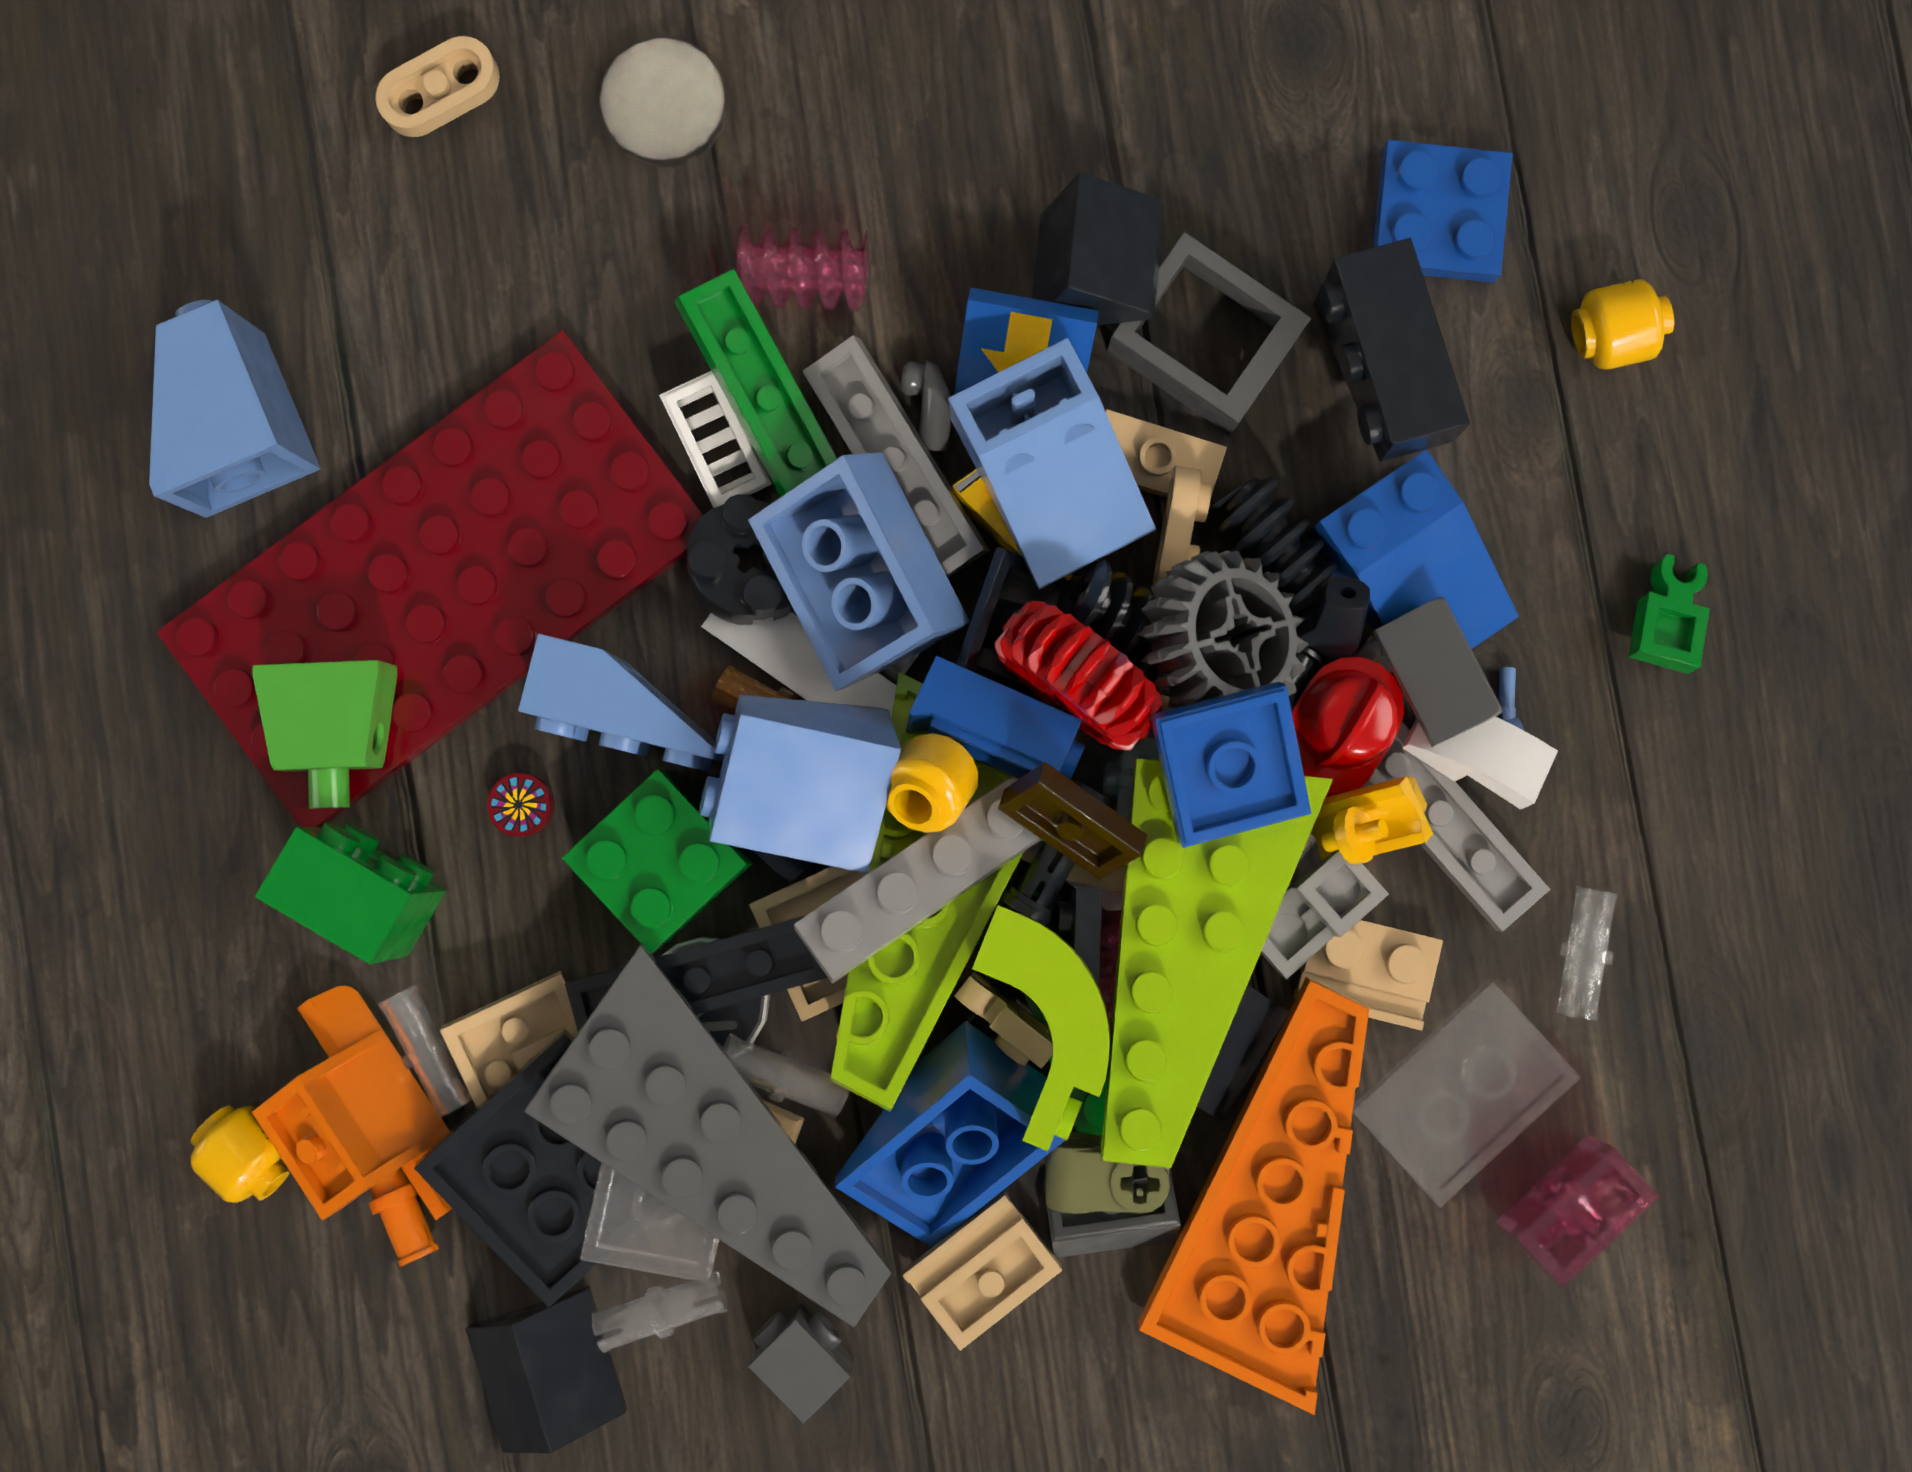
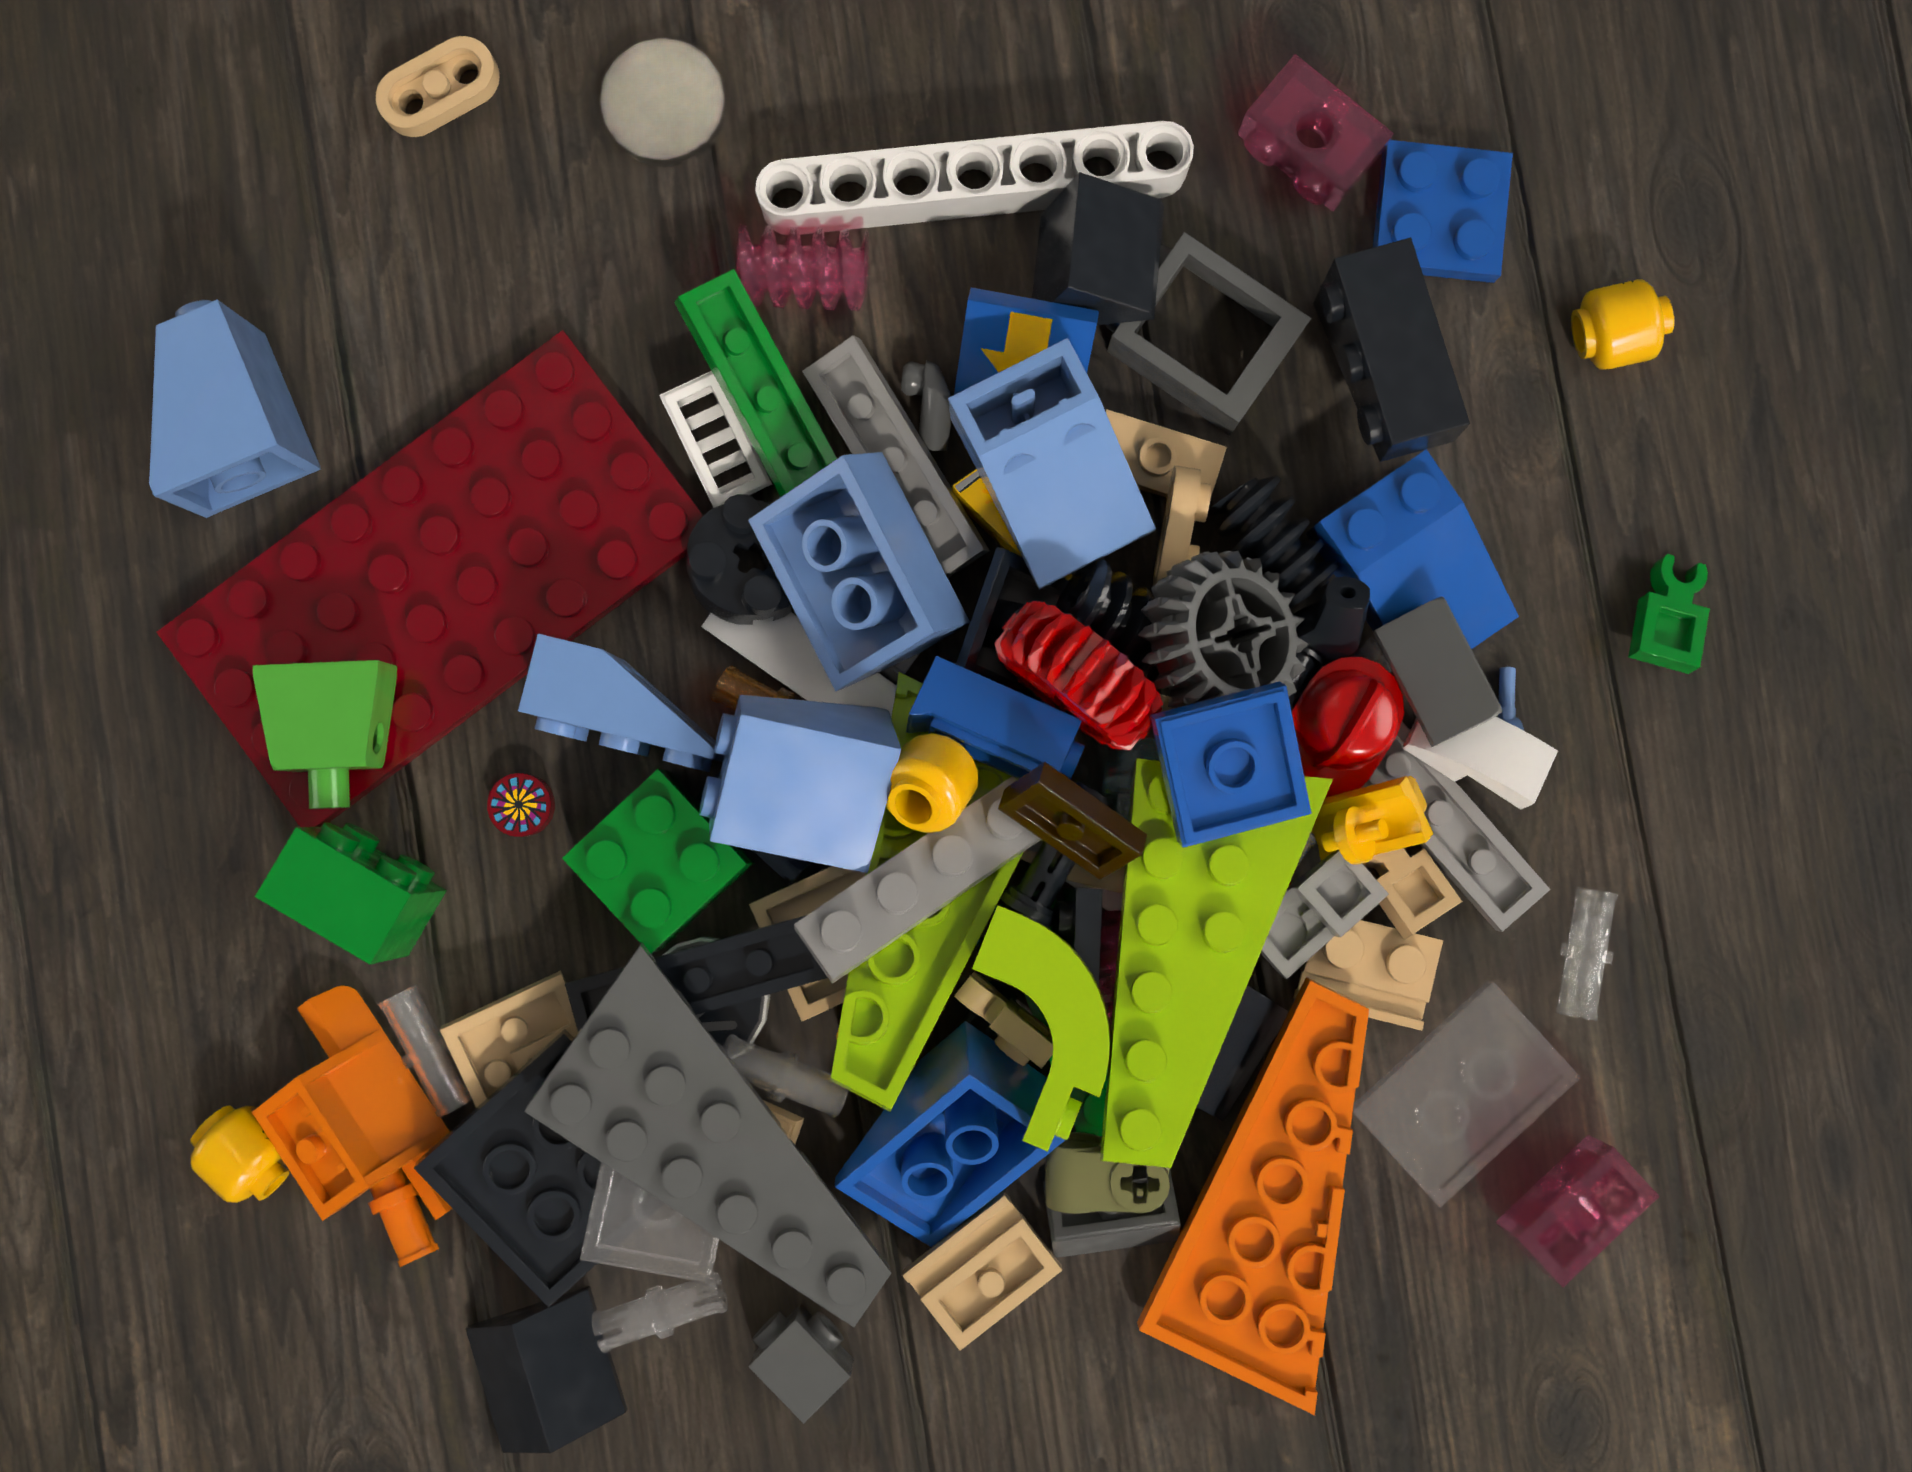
none -> white beam [755,121,1194,235]
none -> clear pink brick [1238,54,1394,212]
none -> tan plate [1362,848,1463,940]

